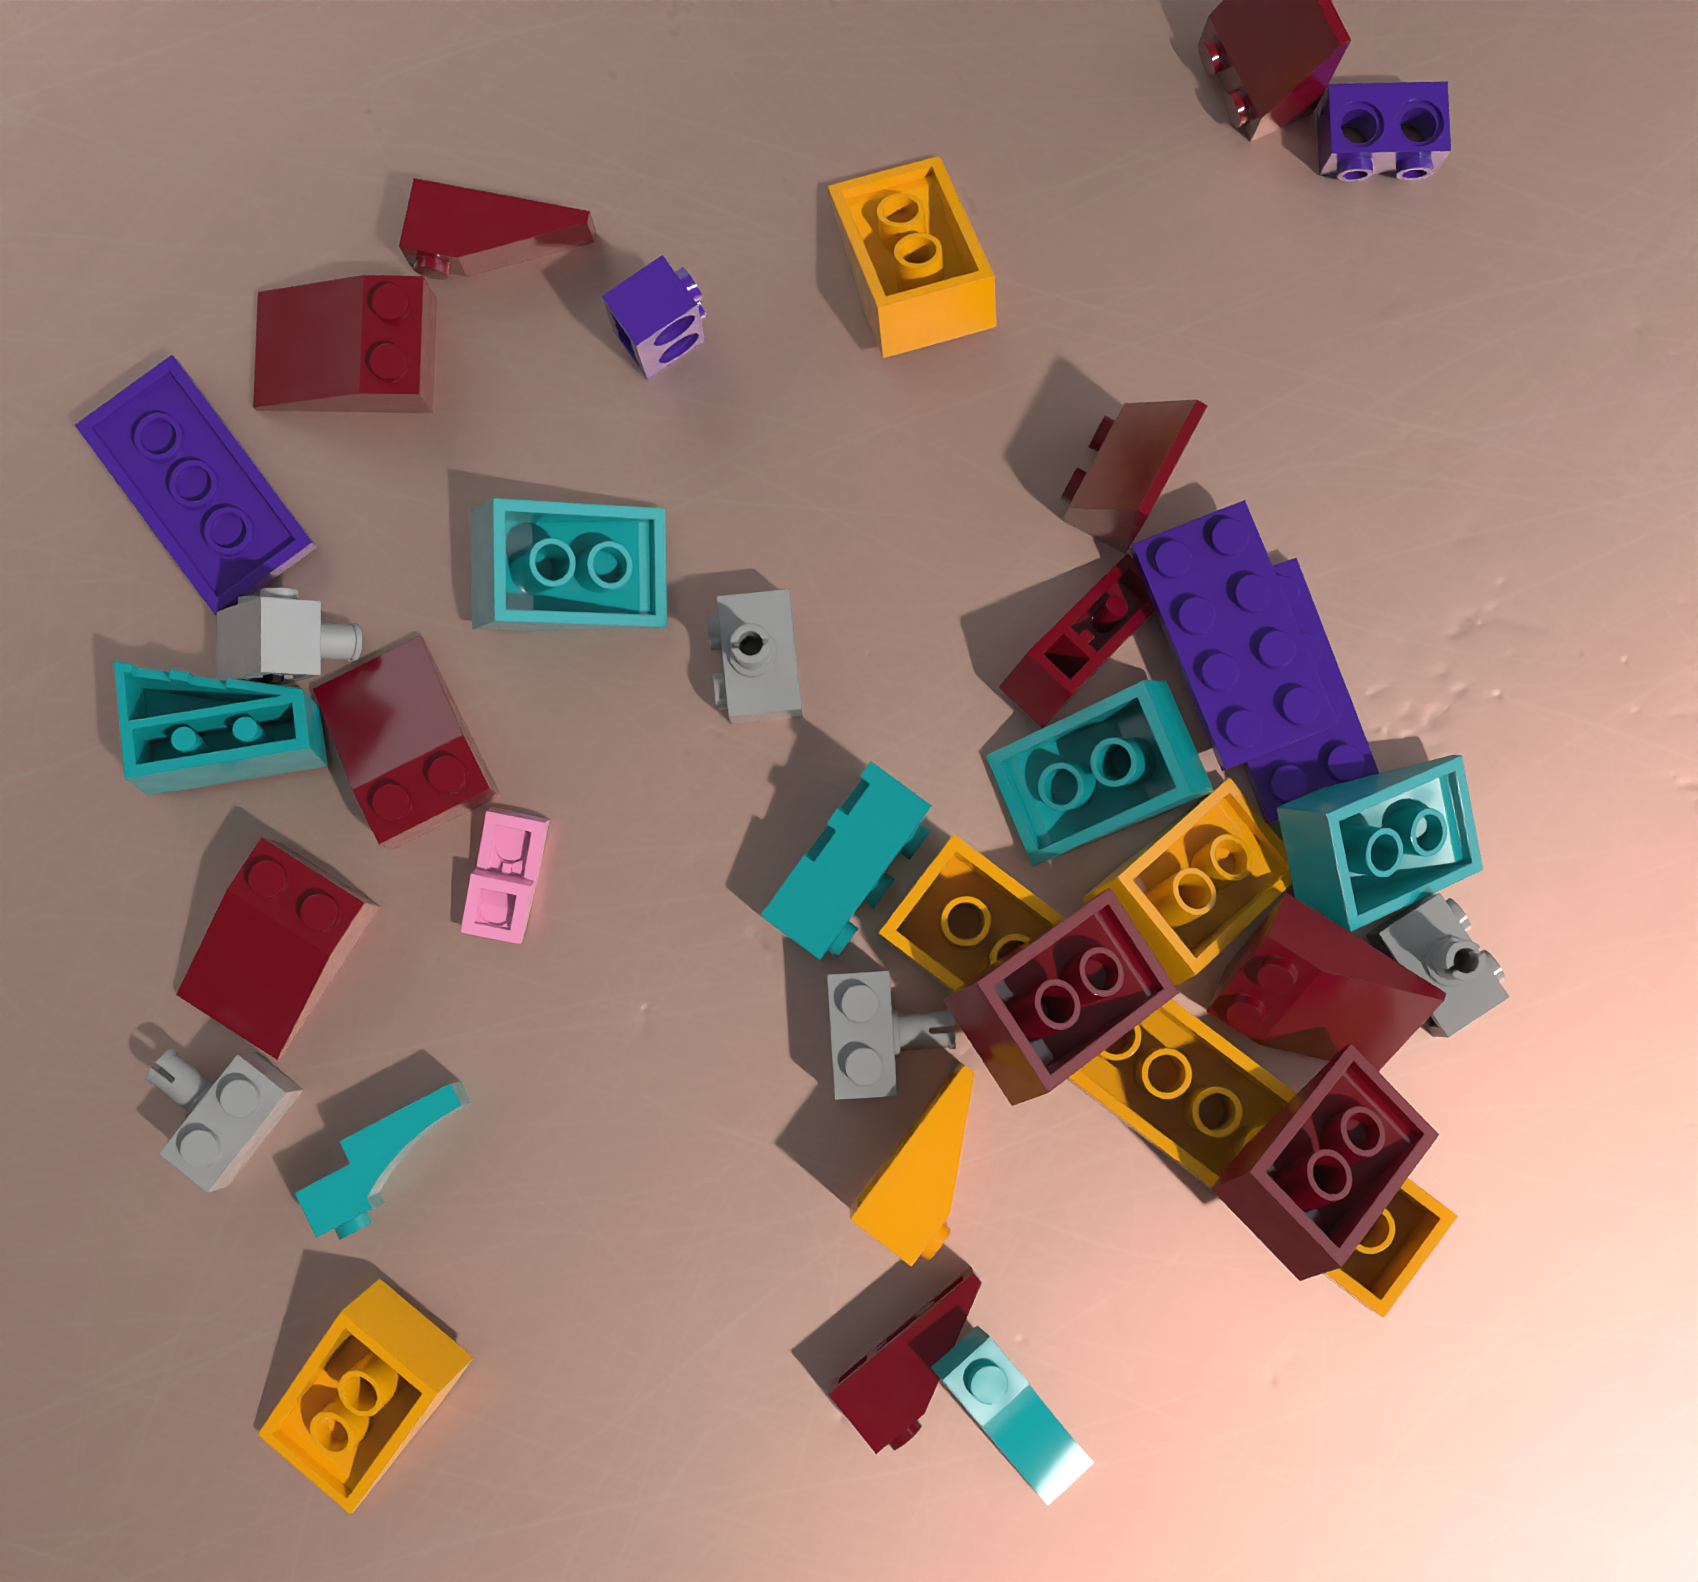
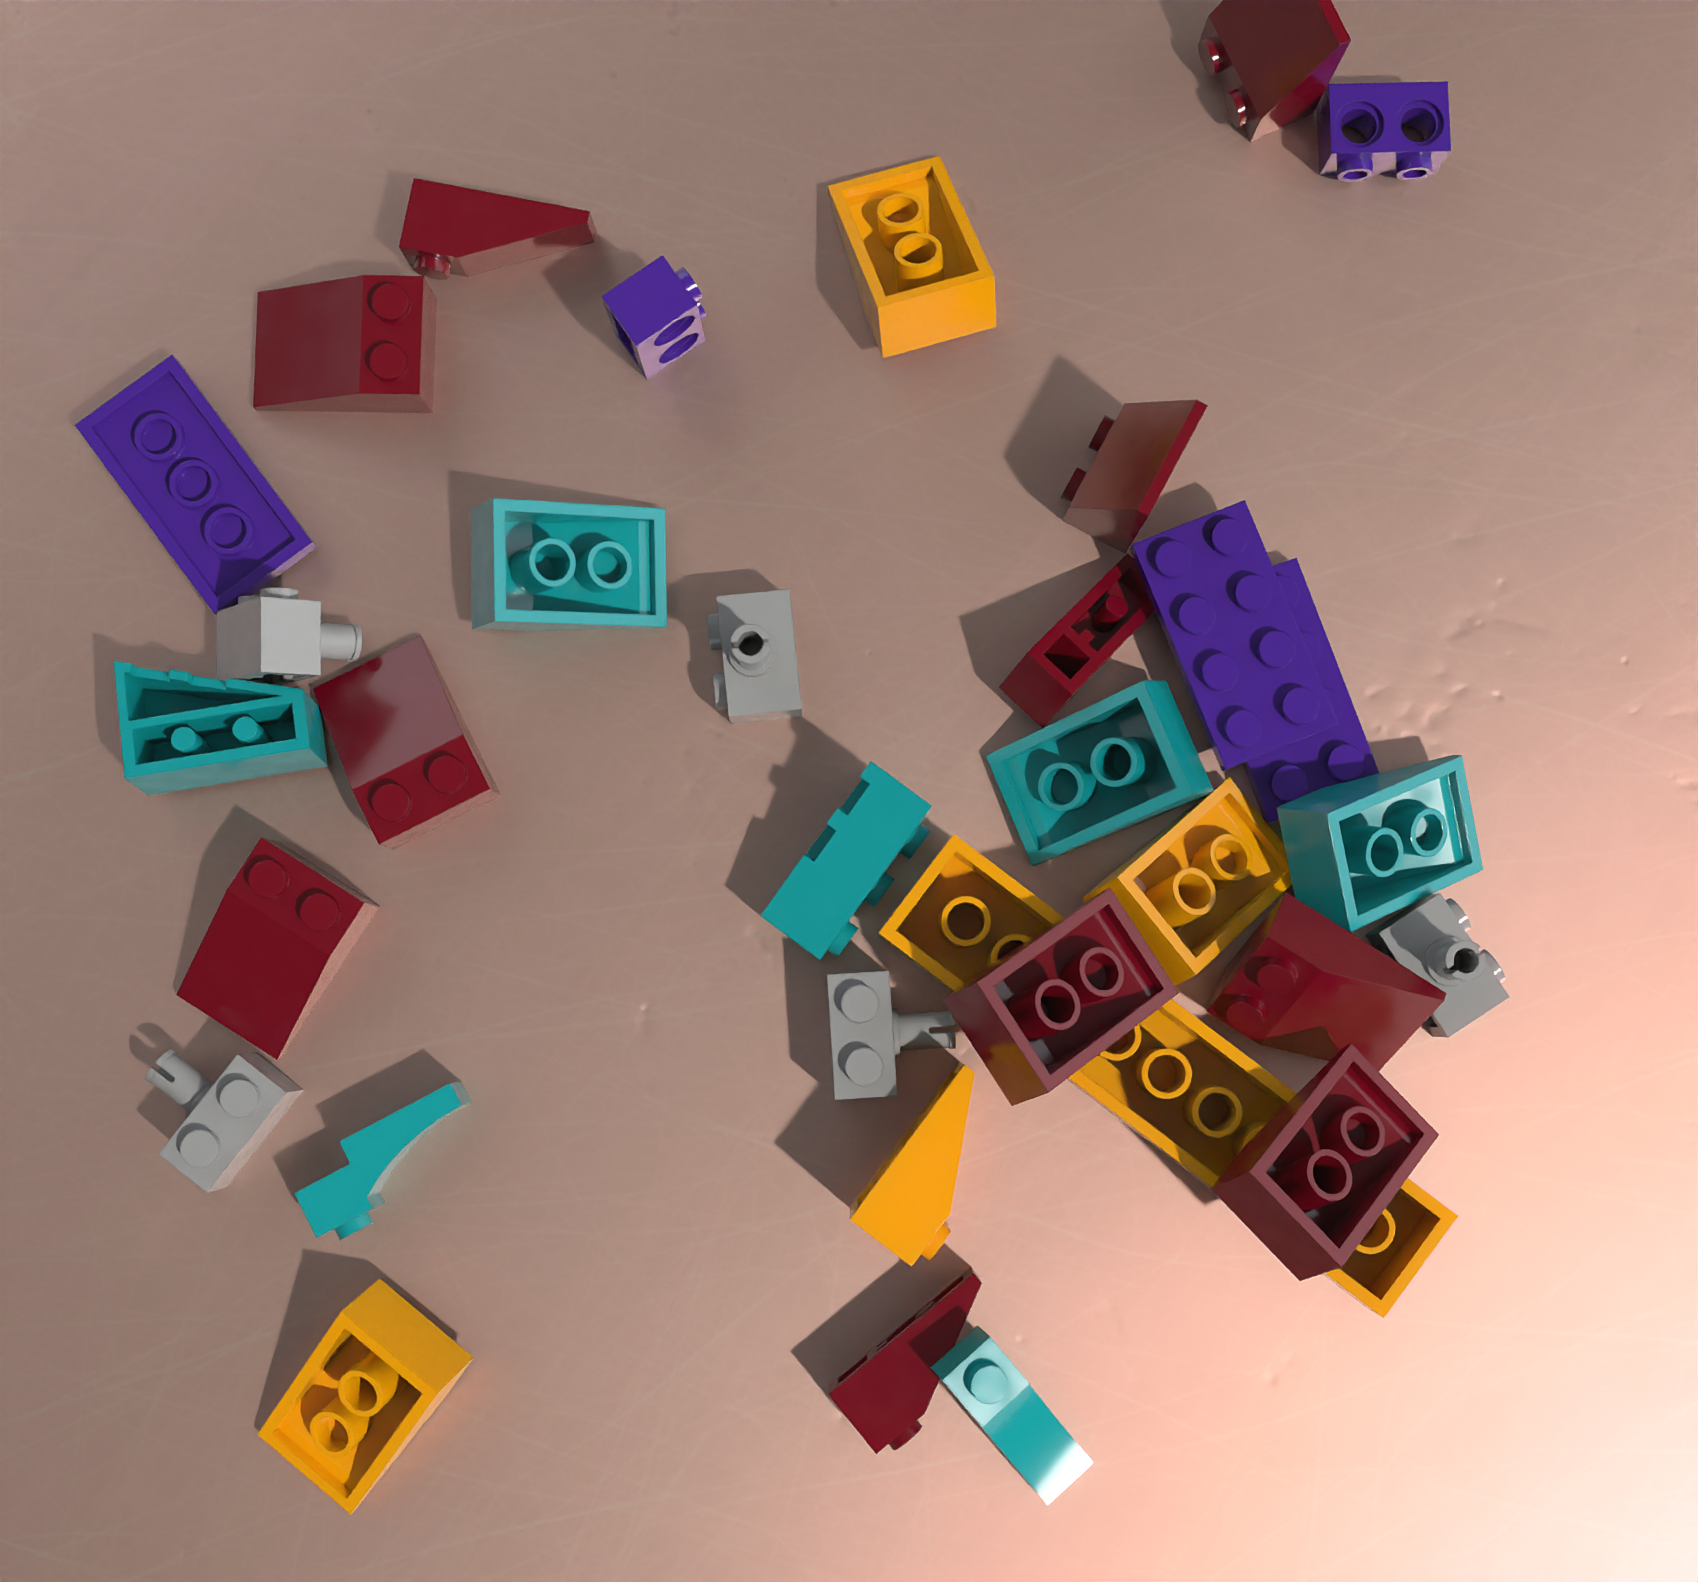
bright pink slope [461,807,550,944] -> none

